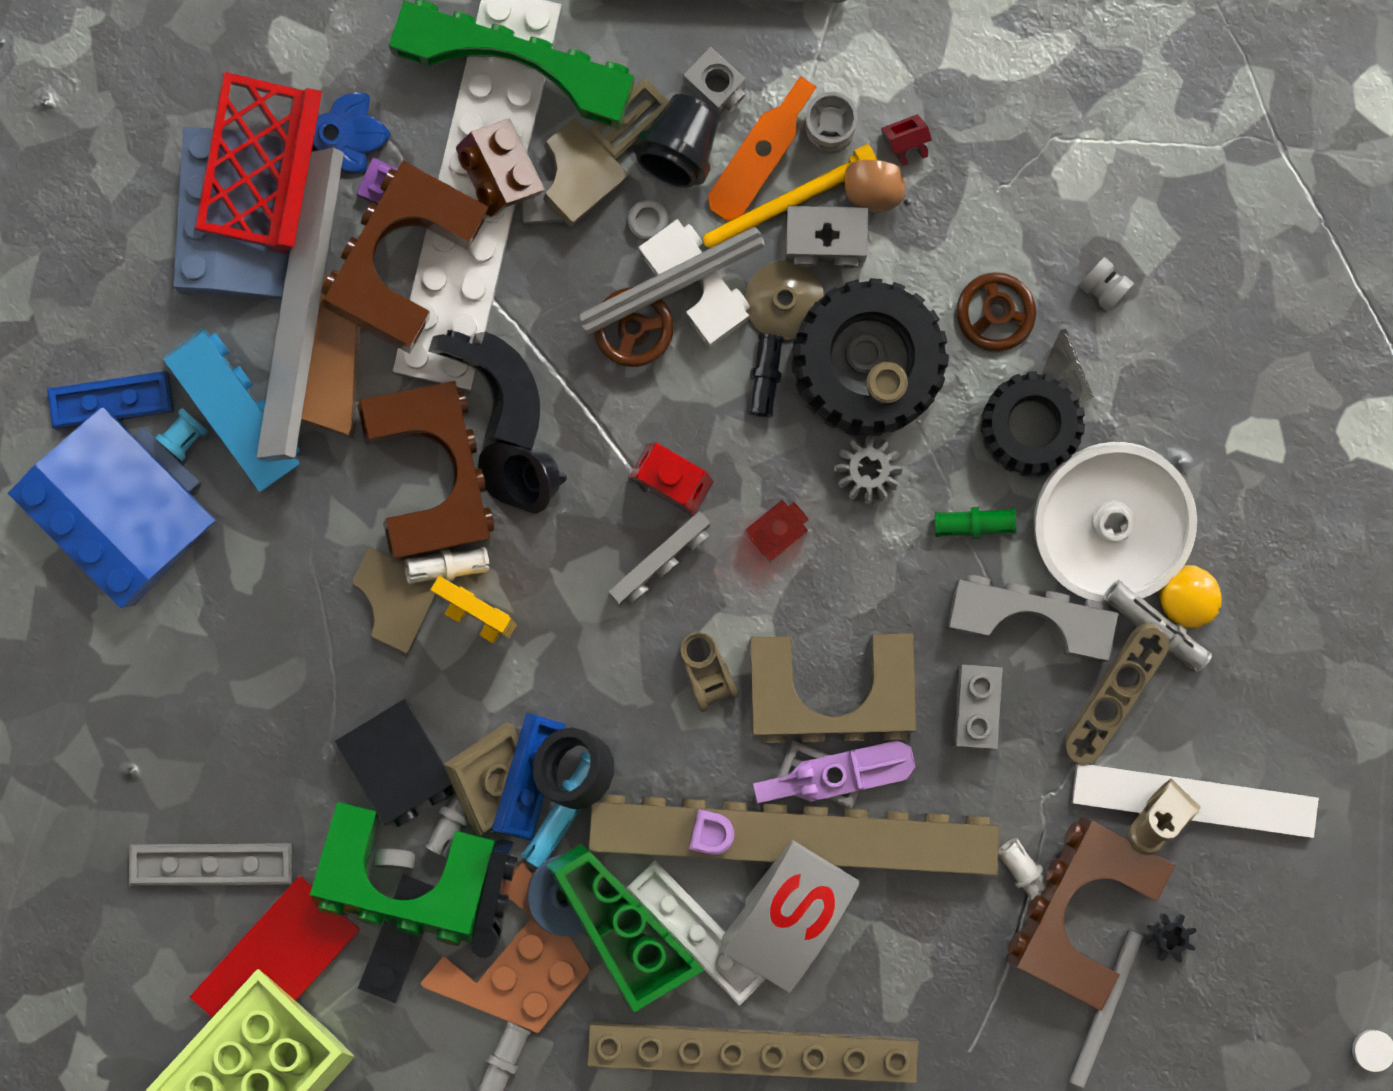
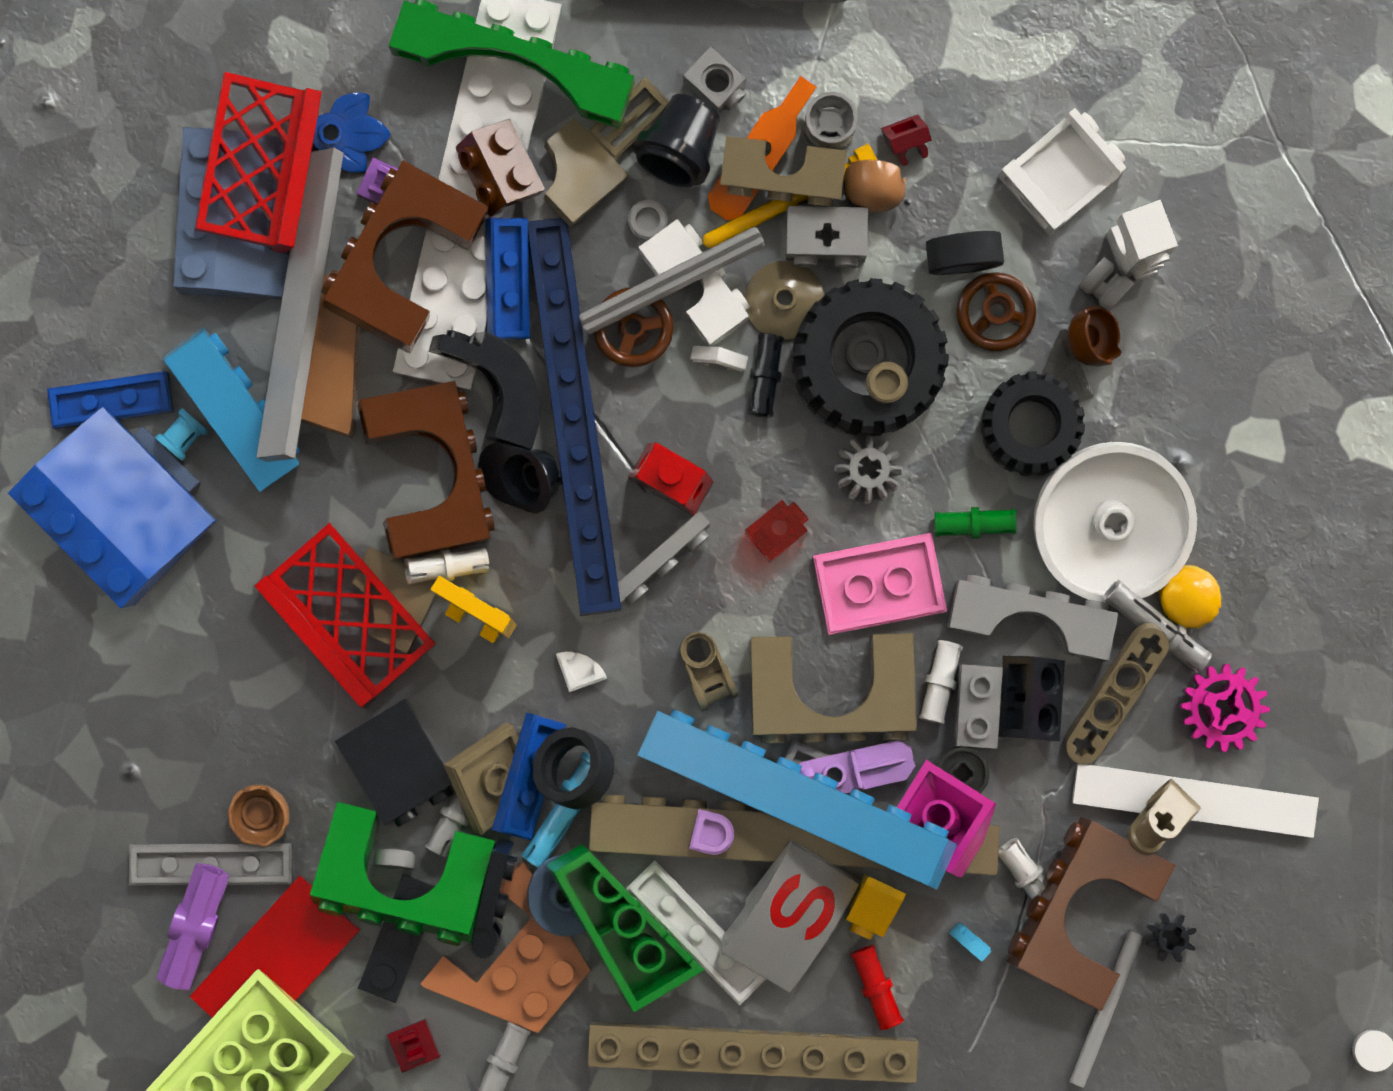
none -> medium lavender piece [156,863,230,990]
none -> medium nougat hair [227,784,290,848]
none -> red fence [254,523,436,709]
none -> dark red tile [387,1018,441,1073]
none -> blue tile [485,218,530,339]
none -> dark blue plate [528,218,621,616]
none -> white tile [556,652,607,692]
none -> dark azure brick [638,709,957,890]
none -> white tile [690,346,748,372]
none -> dark tan arch [720,136,847,207]
none -> bright pink tile [813,533,947,635]
none -> yellow slope [844,874,906,940]
none -> red pin [850,945,904,1030]
none -> dark pink slope [897,760,996,878]
none -> white pin [919,640,963,725]
none -> black tyre [926,231,1004,275]
none -> pearl dark grey wheel [934,747,990,794]
none -> medium azure tile [948,922,991,962]
none -> white panel [998,108,1127,236]
none -> black brick [998,655,1065,741]
none -> reddish brown hair [1066,305,1122,367]
none -> white arch [1106,200,1178,281]
none -> dark pink gear [1179,664,1270,752]

